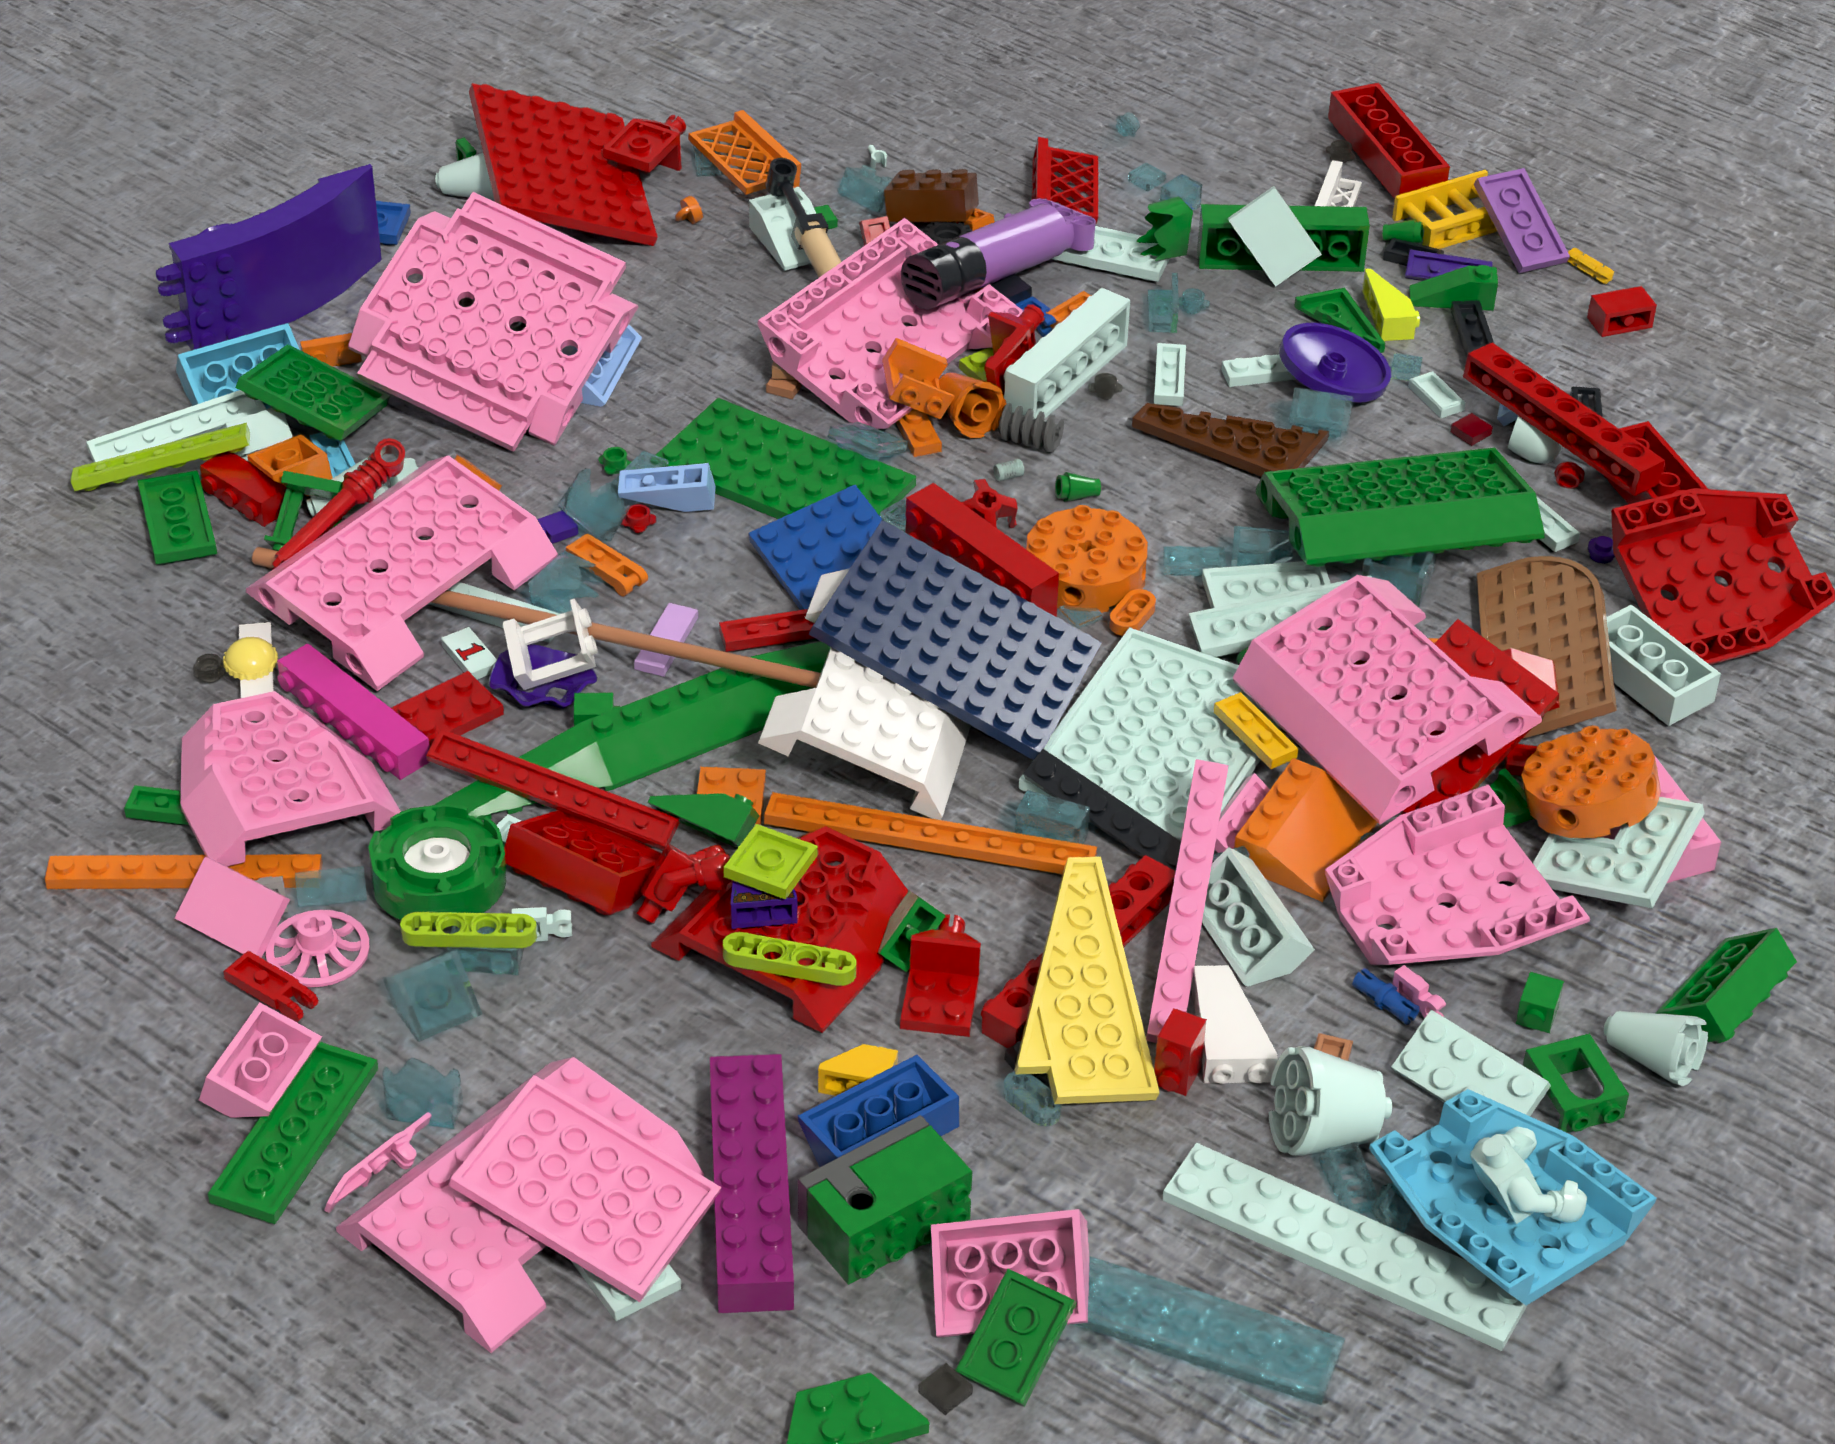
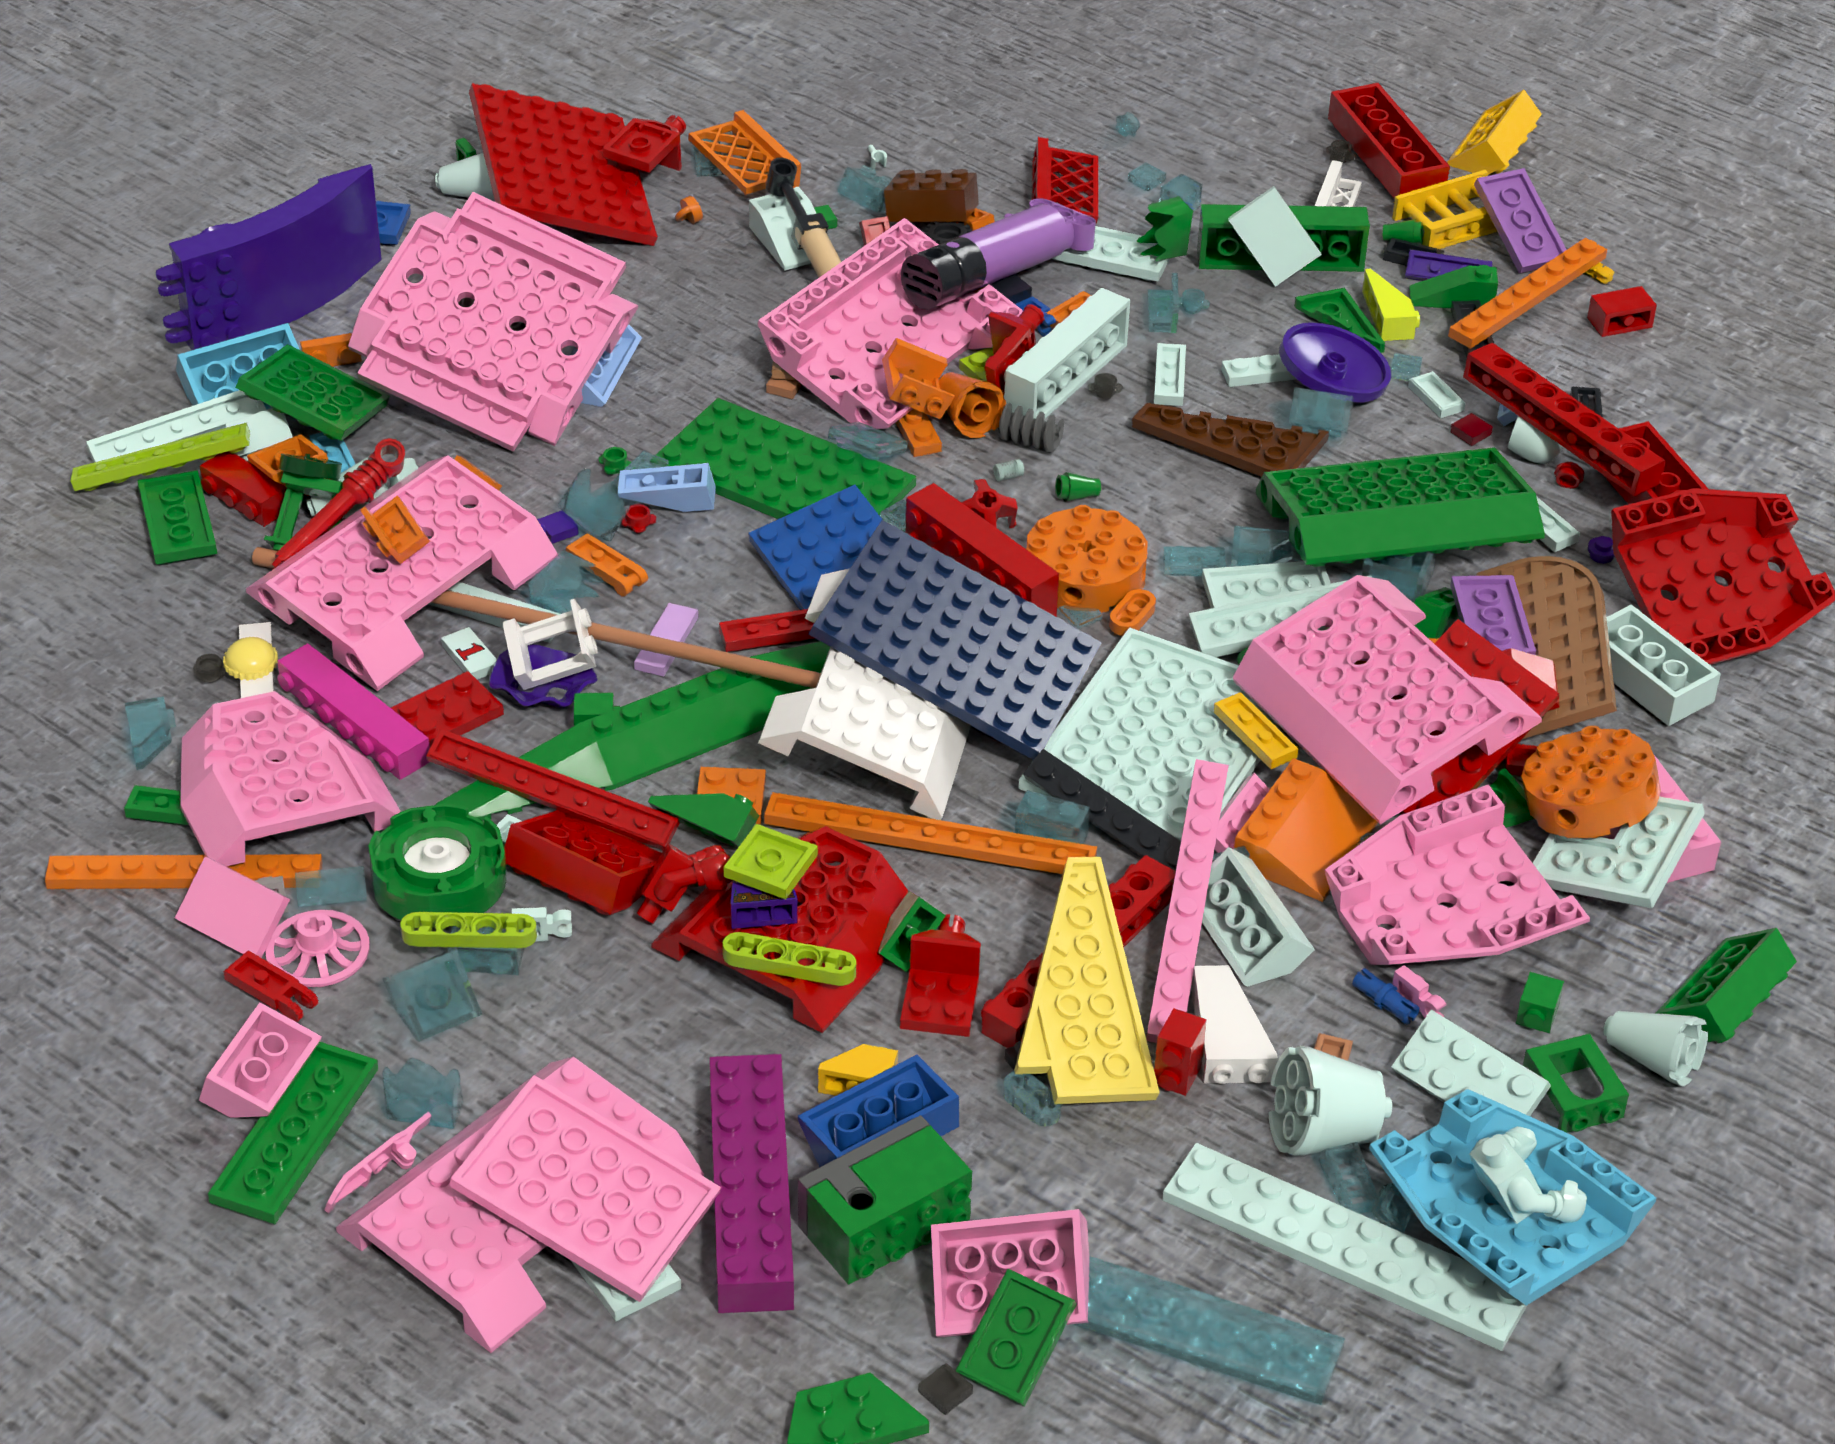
none -> clear light blue slope [125,696,176,770]
none -> dark green piece [279,453,342,479]
none -> orange bracket [360,495,430,564]
none -> green slope [1414,587,1459,638]
none -> yellow slope [1447,89,1542,175]
none -> orange plate [1448,238,1608,349]
none -> medium lavender plate [1450,575,1536,655]

